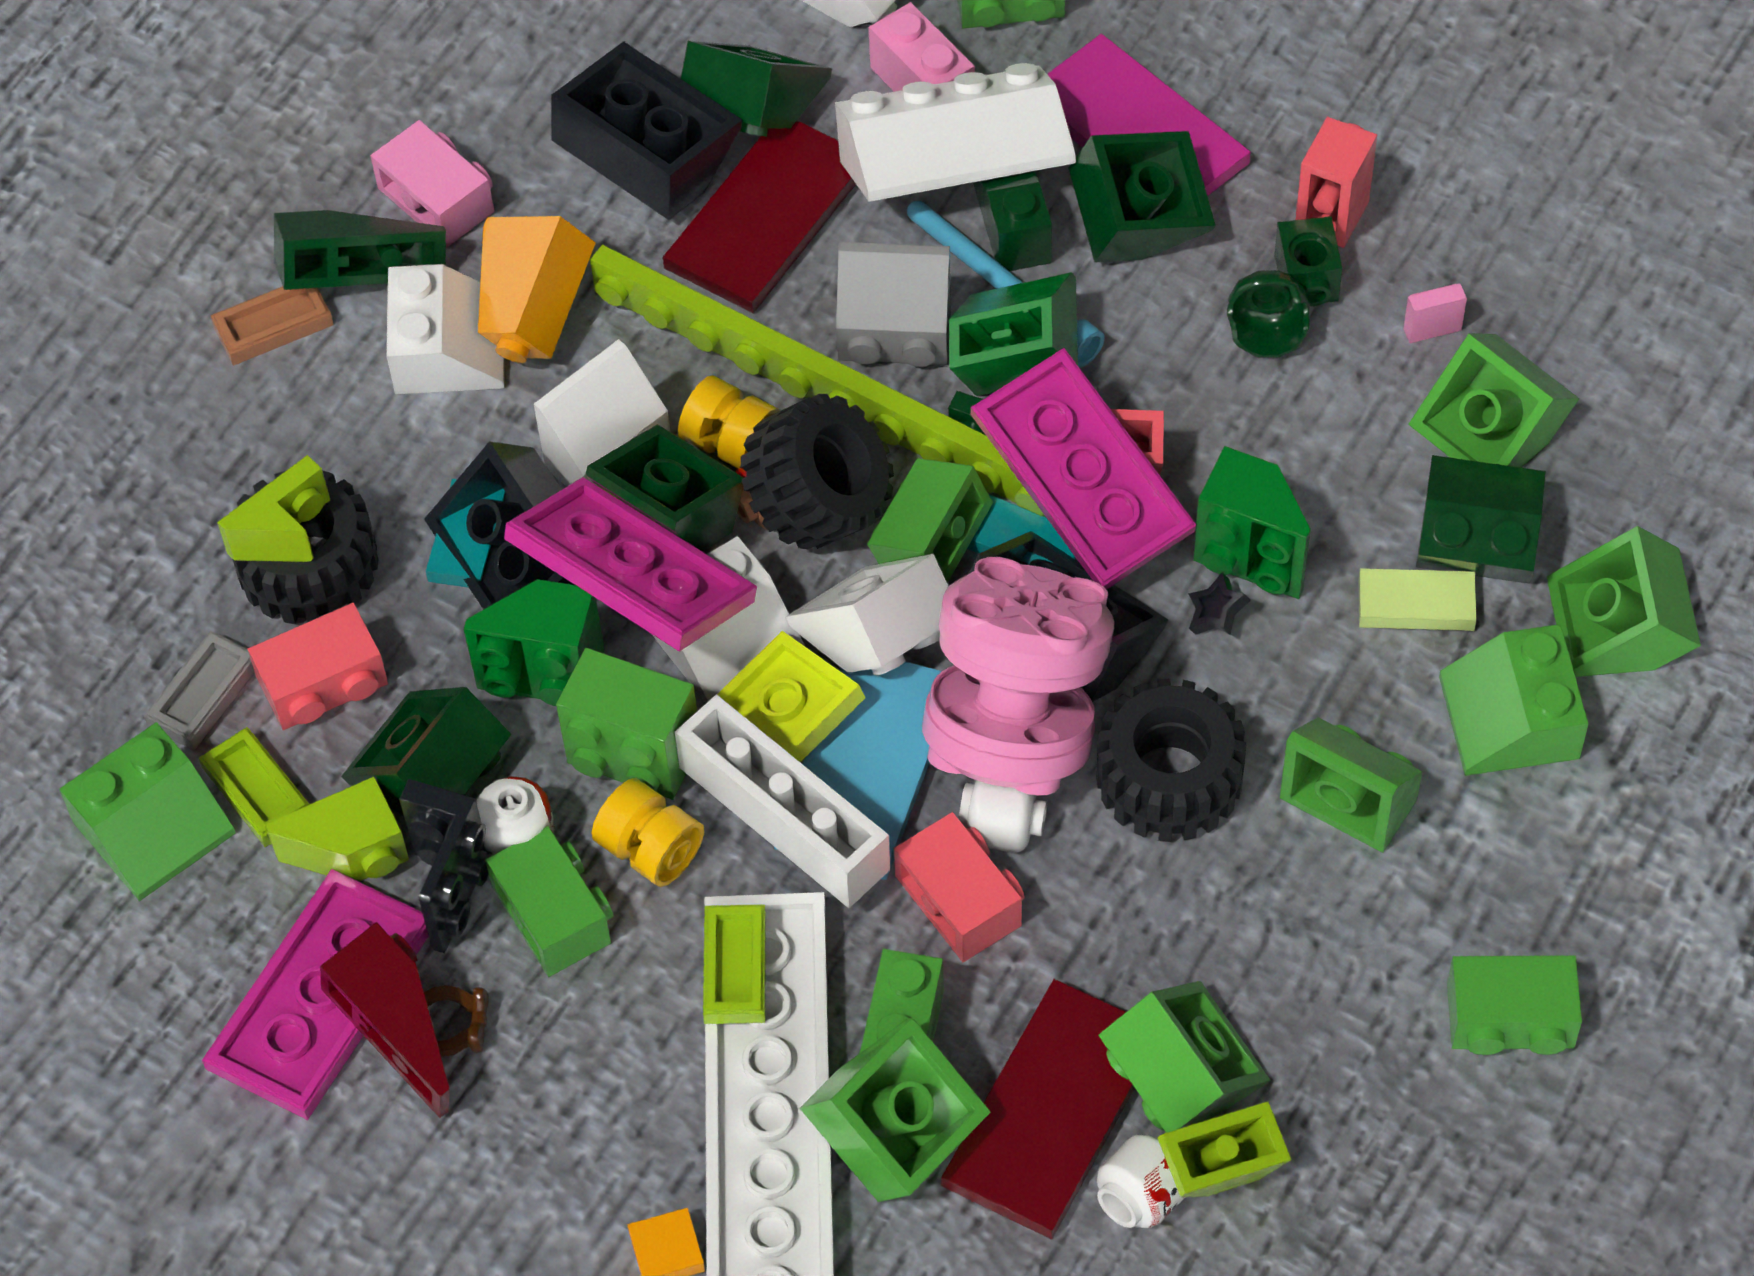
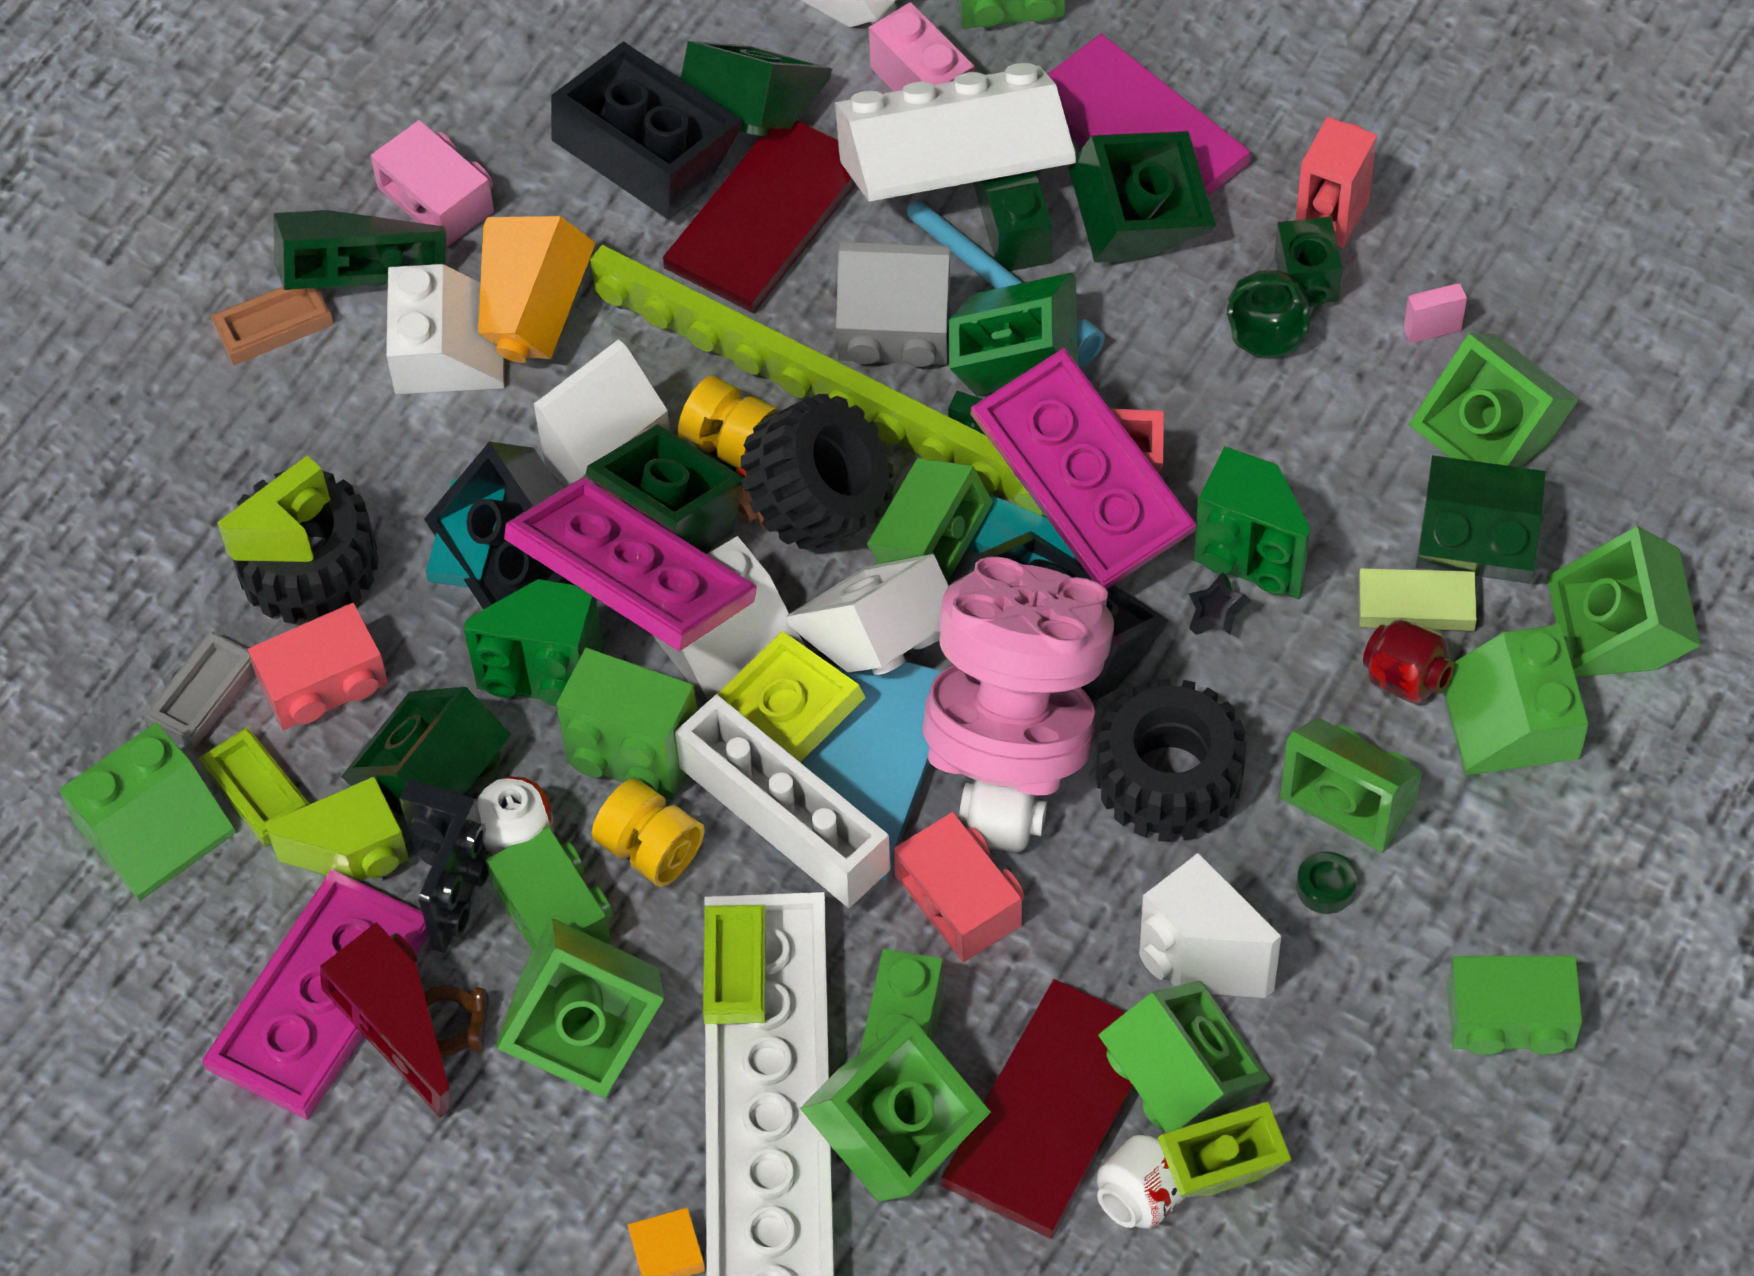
none -> bright green slope [496,918,664,1098]
none -> white slope [1139,853,1281,998]
none -> dark green tile [1296,851,1357,914]
none -> dark red head [1363,618,1454,704]

